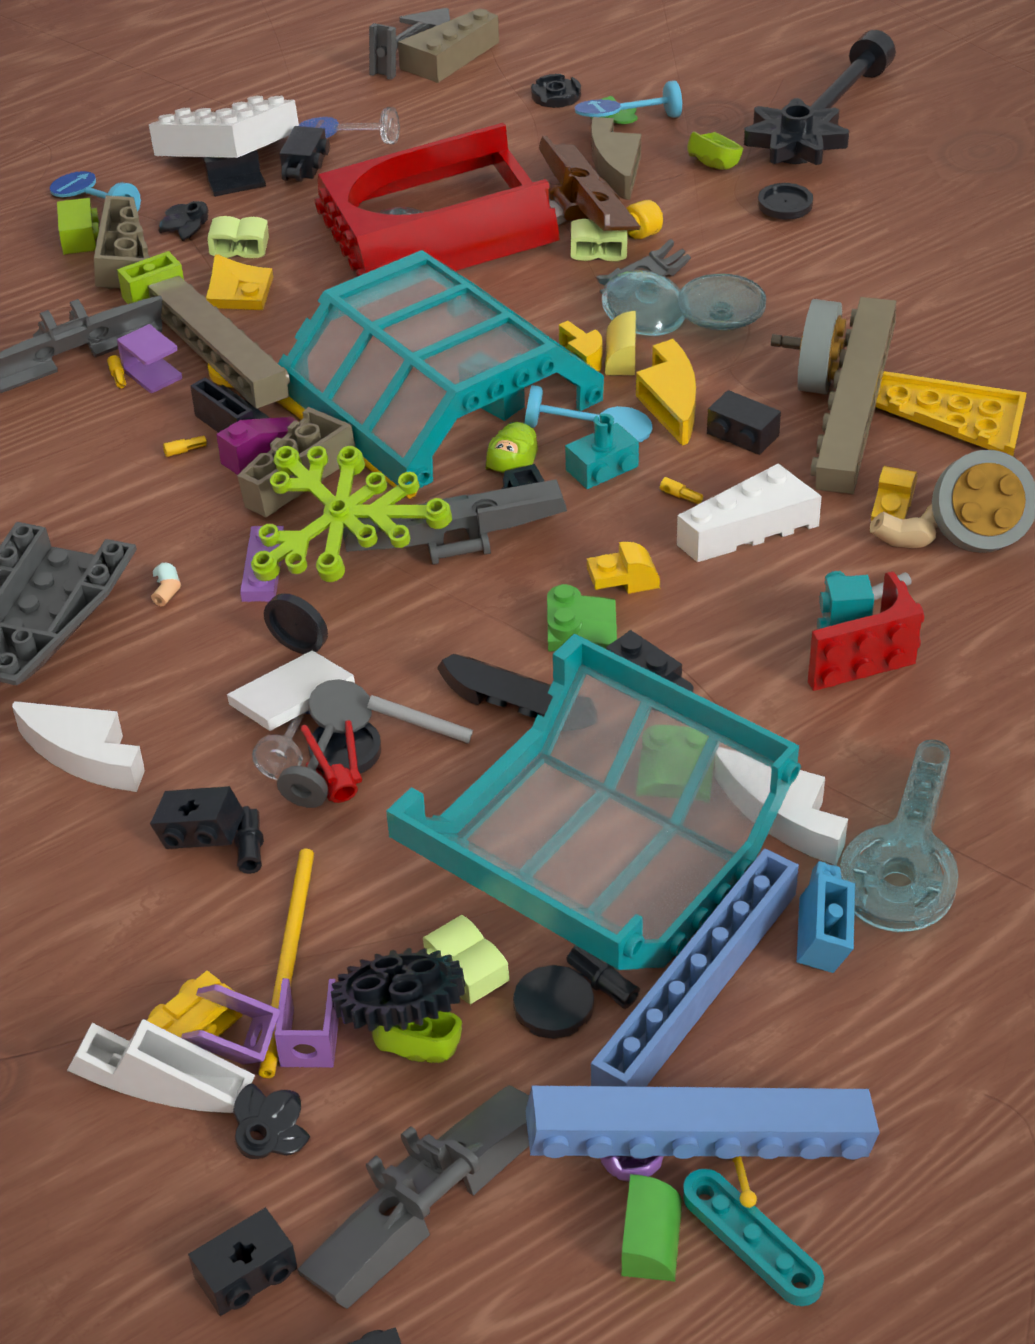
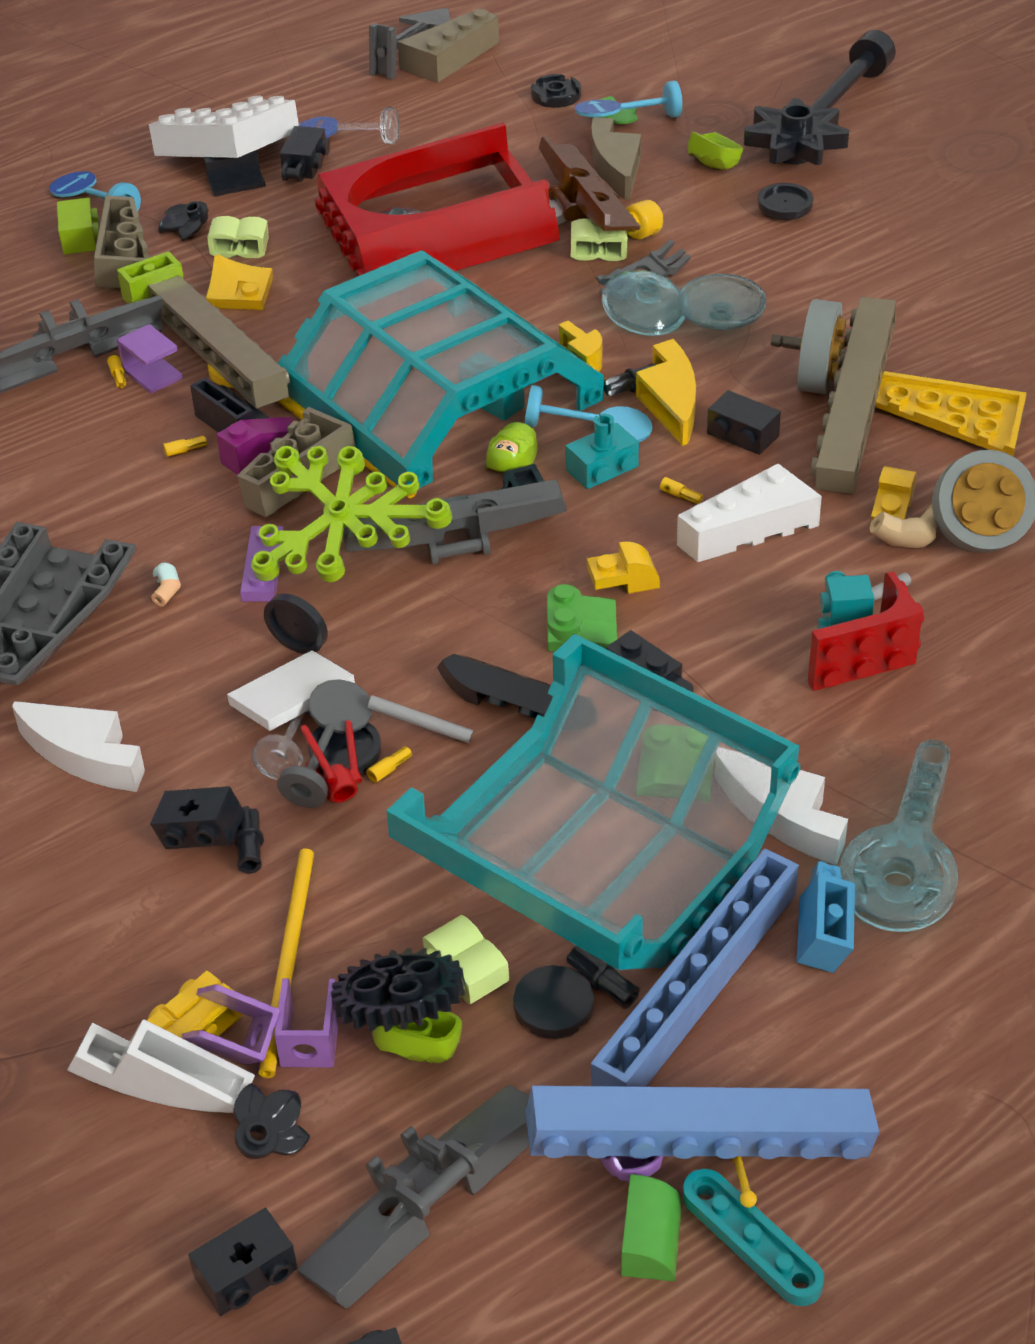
light yellow brick [605,311,636,375] -> none
none -> yellow pin [366,746,412,783]
none -> black axle [604,363,656,396]

